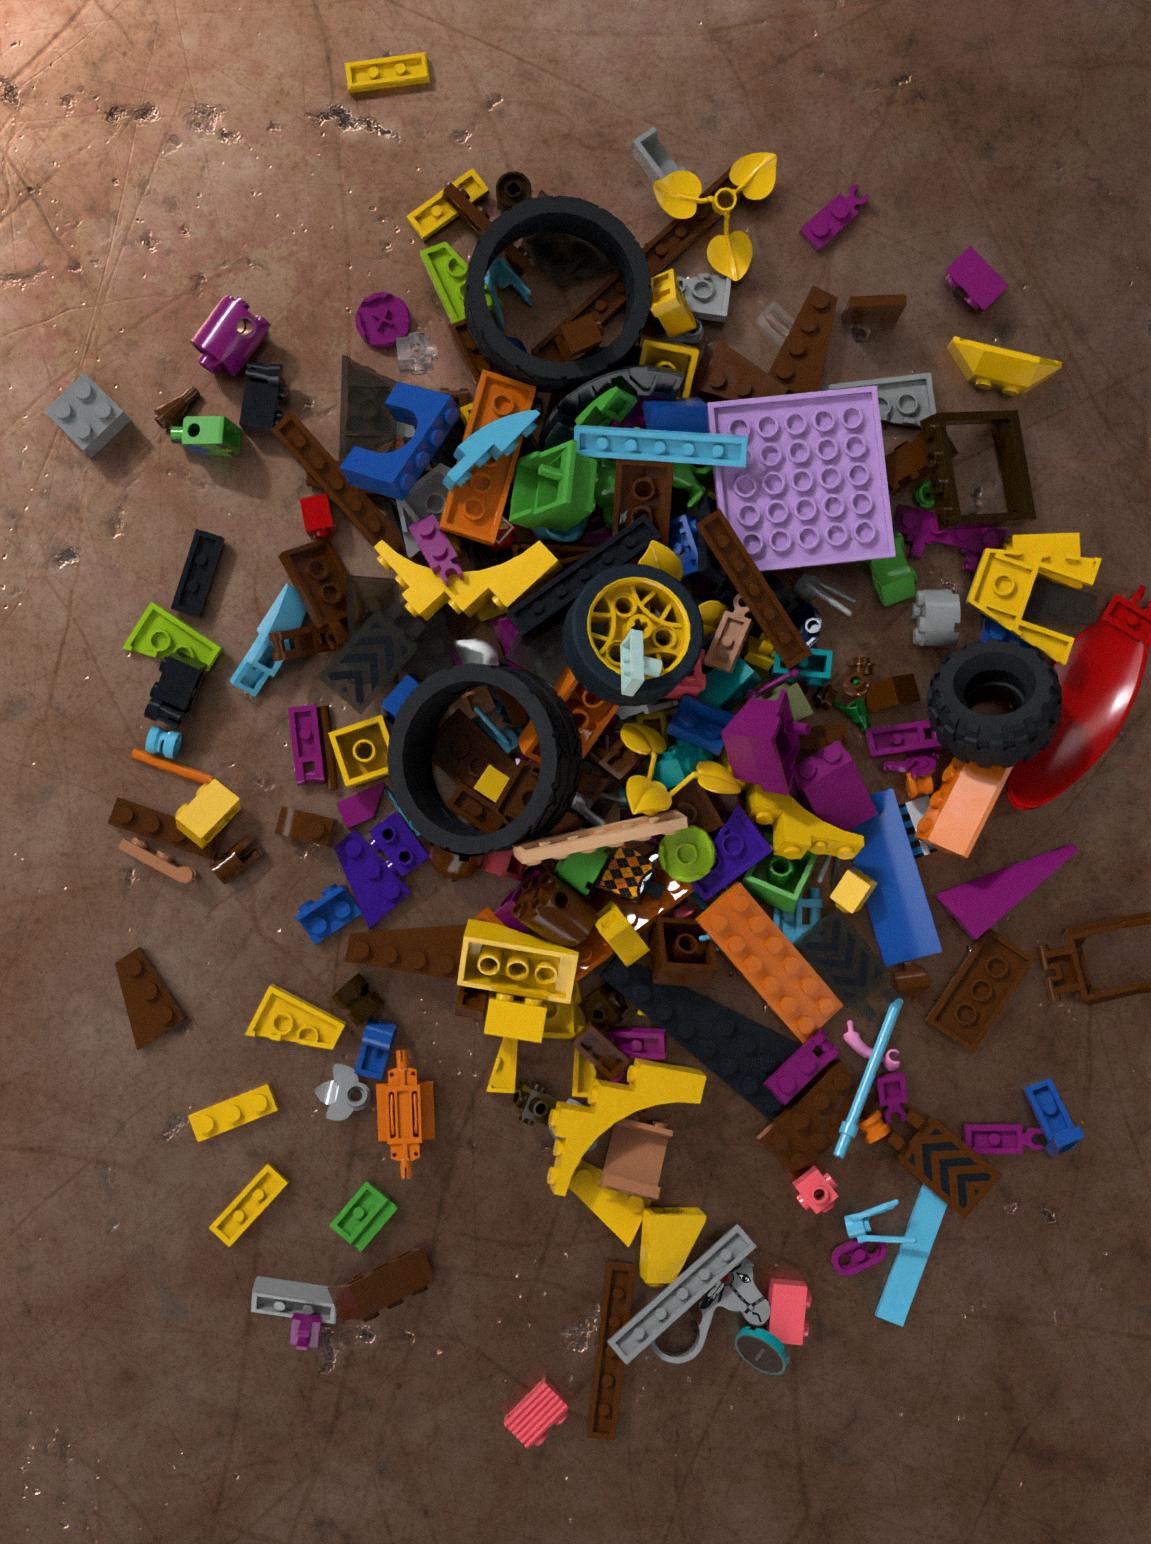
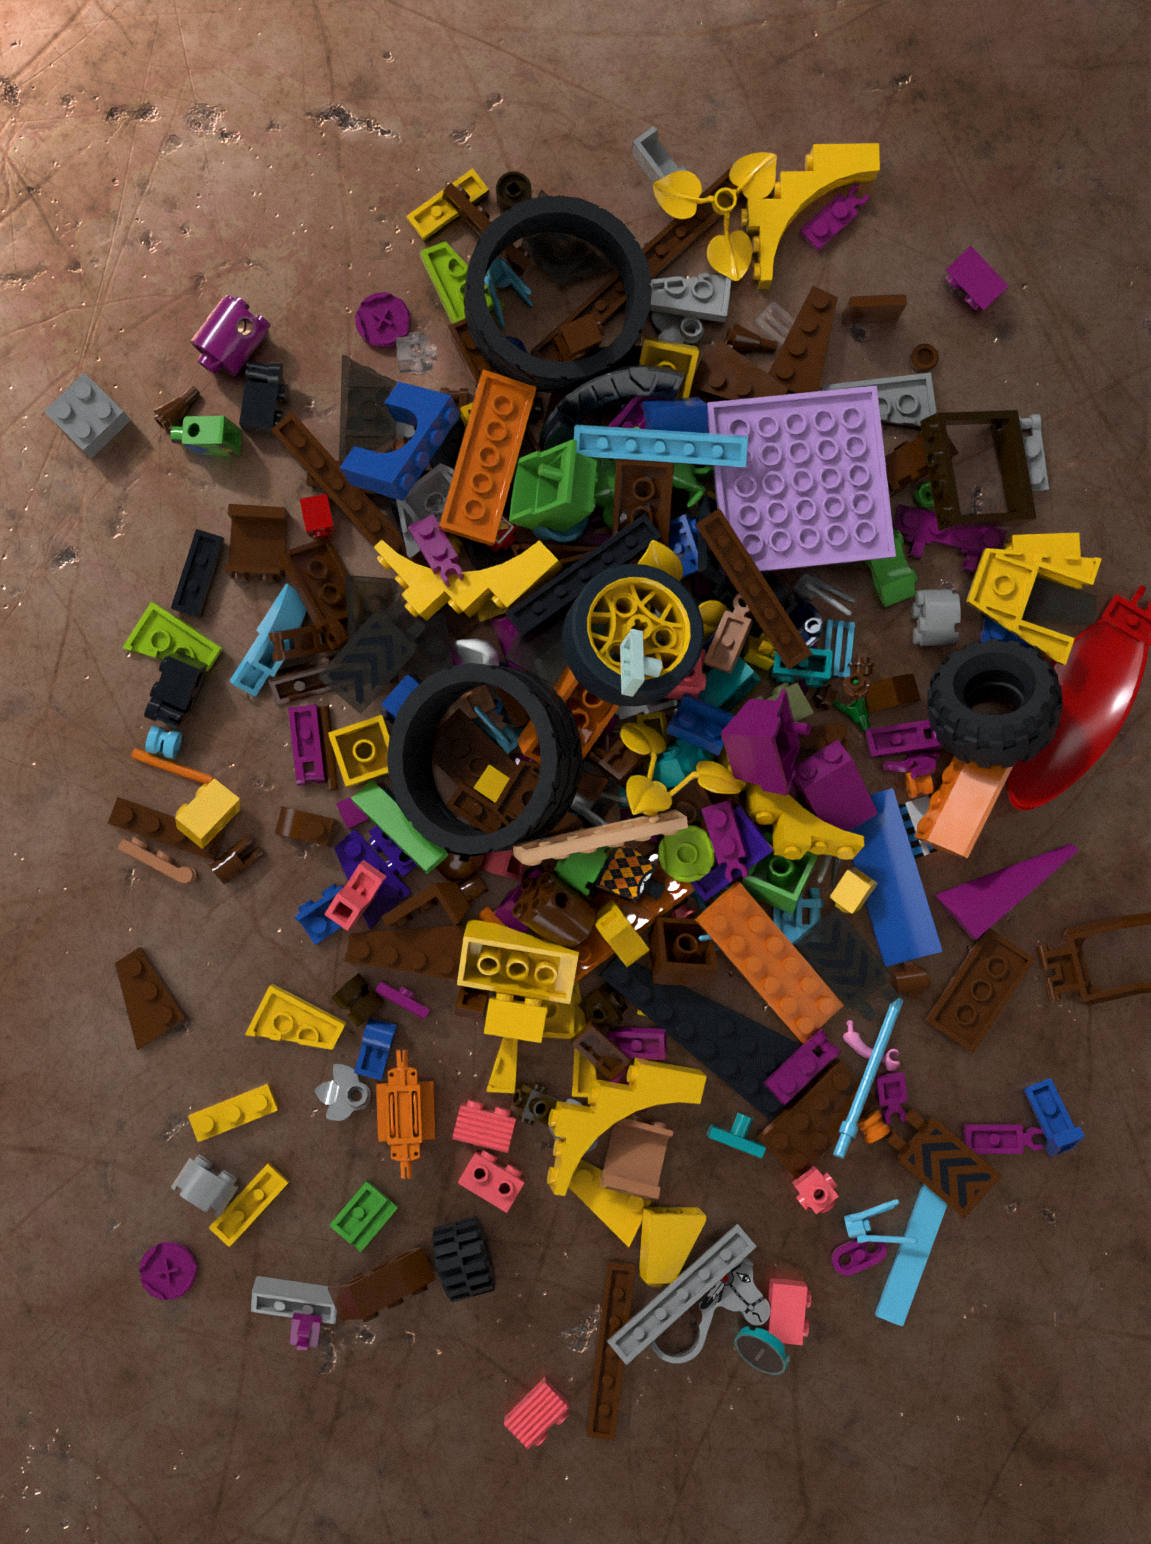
yellow tile [344,52,430,93] -> none
medium azure slope [442,410,540,491] -> none
bright green slope [575,386,638,427] -> none
yellow tile [649,268,697,339] -> none
magenta hinge [747,667,800,699] -> none
yellow wedge [947,336,1063,396] -> none
none -> magenta tile [139,1241,198,1300]
none -> light grey brick [171,1154,239,1218]
none -> reddish brown panel [224,504,289,583]
none -> reddish brown slope [268,651,355,705]
none -> coral brick [324,860,387,931]
none -> bright green tile [351,780,448,874]
none -> magenta plate [376,980,432,1019]
none -> reddish brown plate [381,872,489,928]
none -> black wheel [432,1216,496,1302]
none -> coral brick [452,1100,516,1153]
none -> coral brick [458,1149,525,1213]
none -> magenta plate [701,800,749,882]
none -> teal tile [706,1112,766,1158]
none -> reddish brown cone [725,323,777,352]
none -> yellow arch [741,143,880,289]
none -> medium azure tile [823,619,855,678]
none -> reddish brown tile [909,343,939,373]
none -> light grey plate [1019,414,1049,493]

